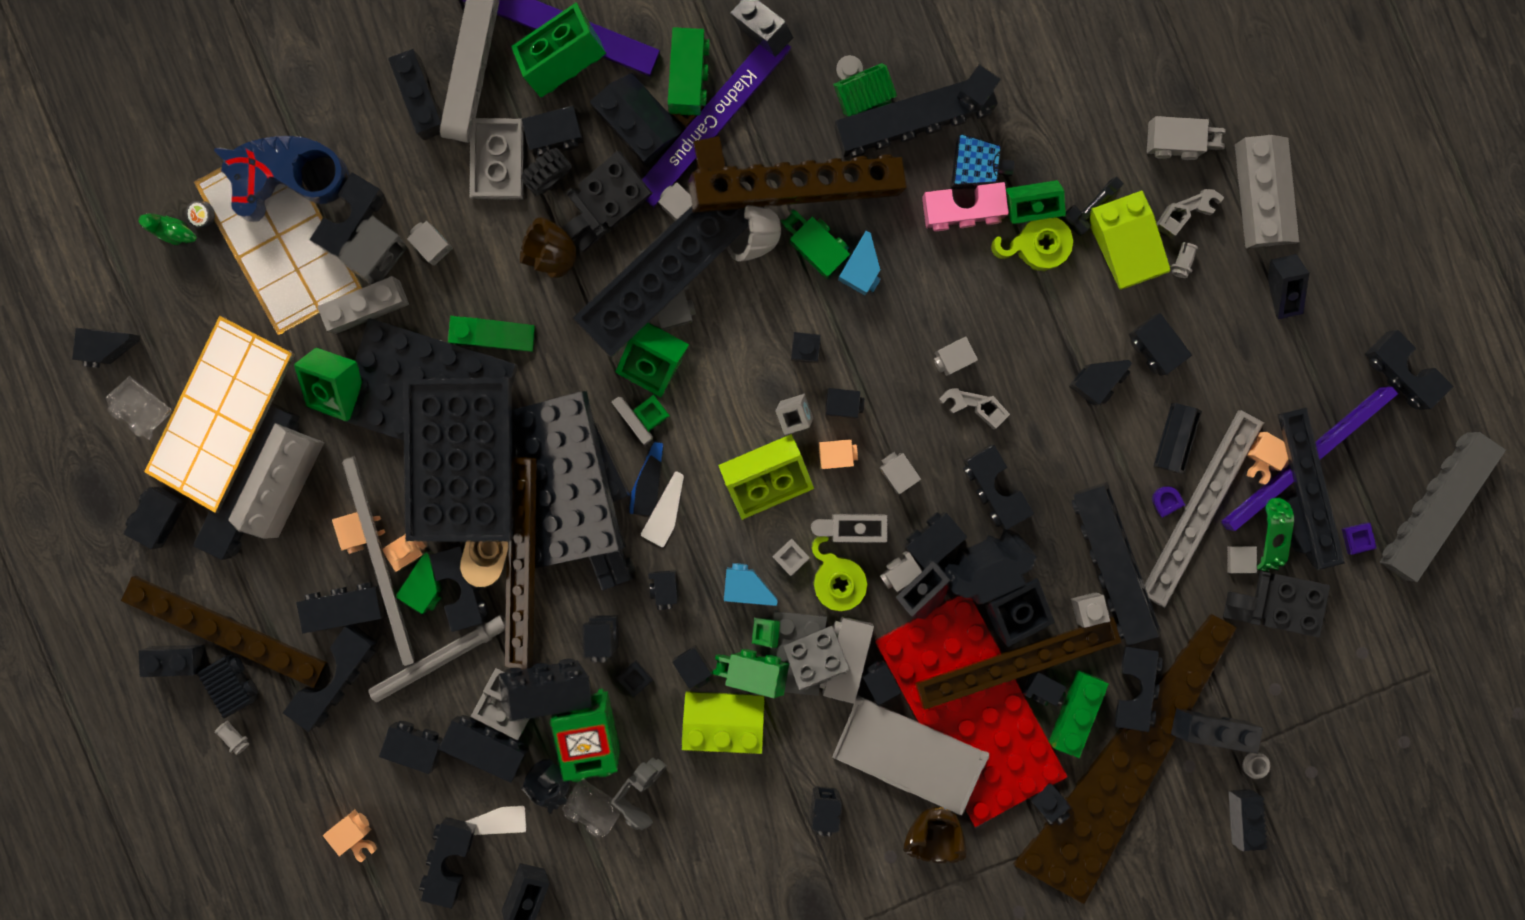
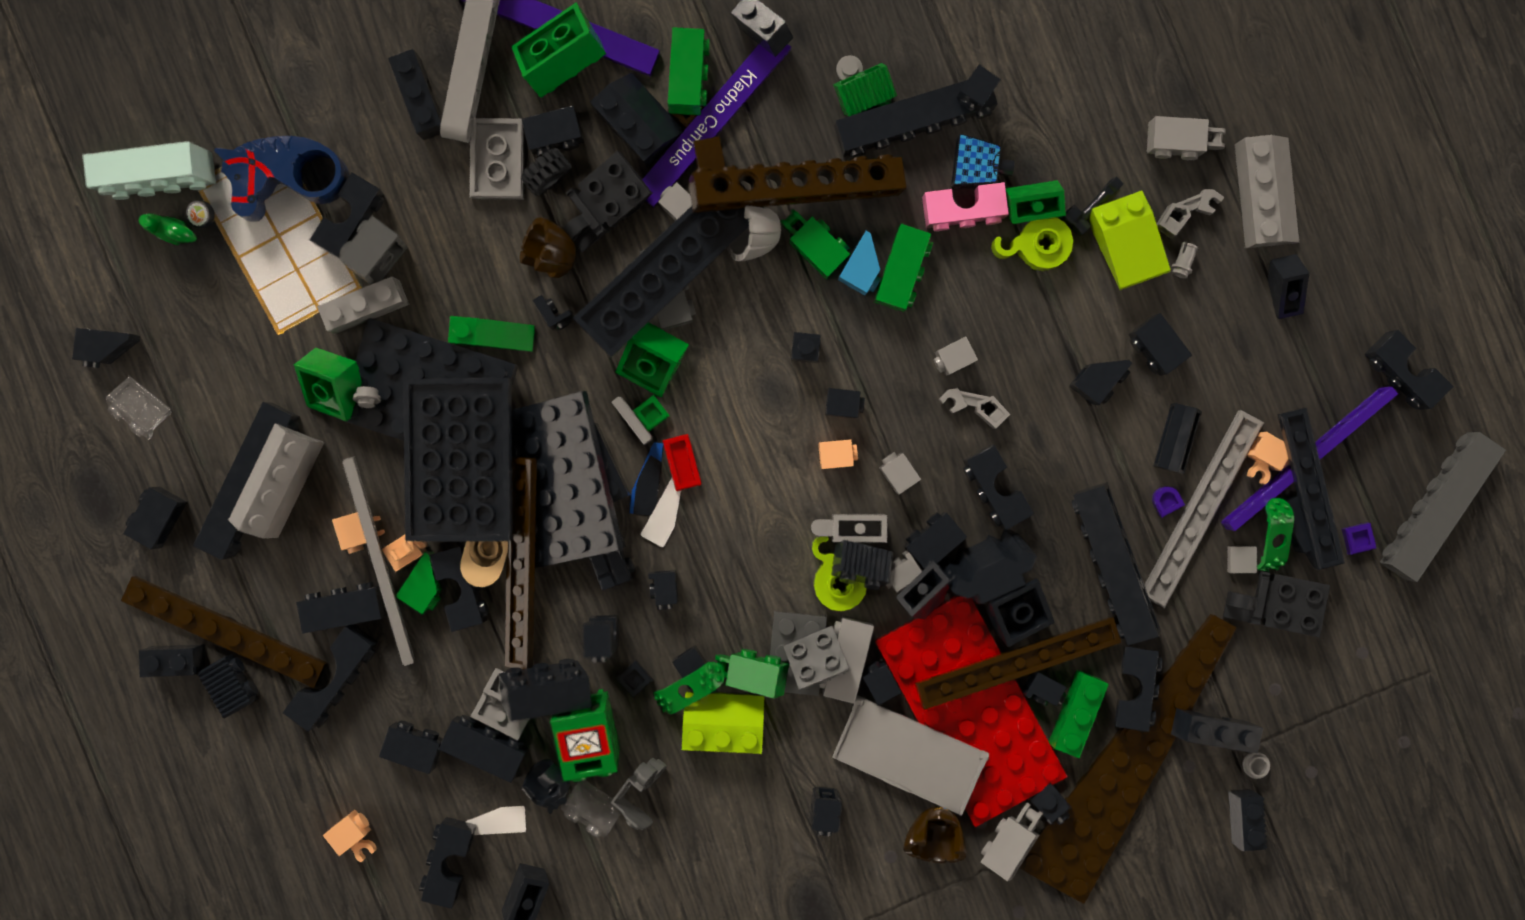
white piece [144,316,295,513] -> none
light grey pin [214,721,249,755] -> none
light grey axle [369,615,505,702] -> none
light grey brick [407,221,453,266] -> none
lime slope [718,434,814,520] -> none
dark azure slope [724,563,777,606] -> none
green tile [752,617,780,648] -> none
light grey plate [772,538,810,576] -> none
light grey brick [776,394,814,435] -> none
light grey brick [1071,592,1110,628] -> none
none -> light aqua brick [83,142,216,200]
none -> light grey plate [353,387,381,408]
none -> black bracket [533,295,574,331]
none -> green piece [654,662,724,714]
none -> red tile [662,434,702,491]
none -> black brick [831,540,893,590]
none -> green brick [874,224,933,312]
none -> light grey brick [981,803,1044,881]

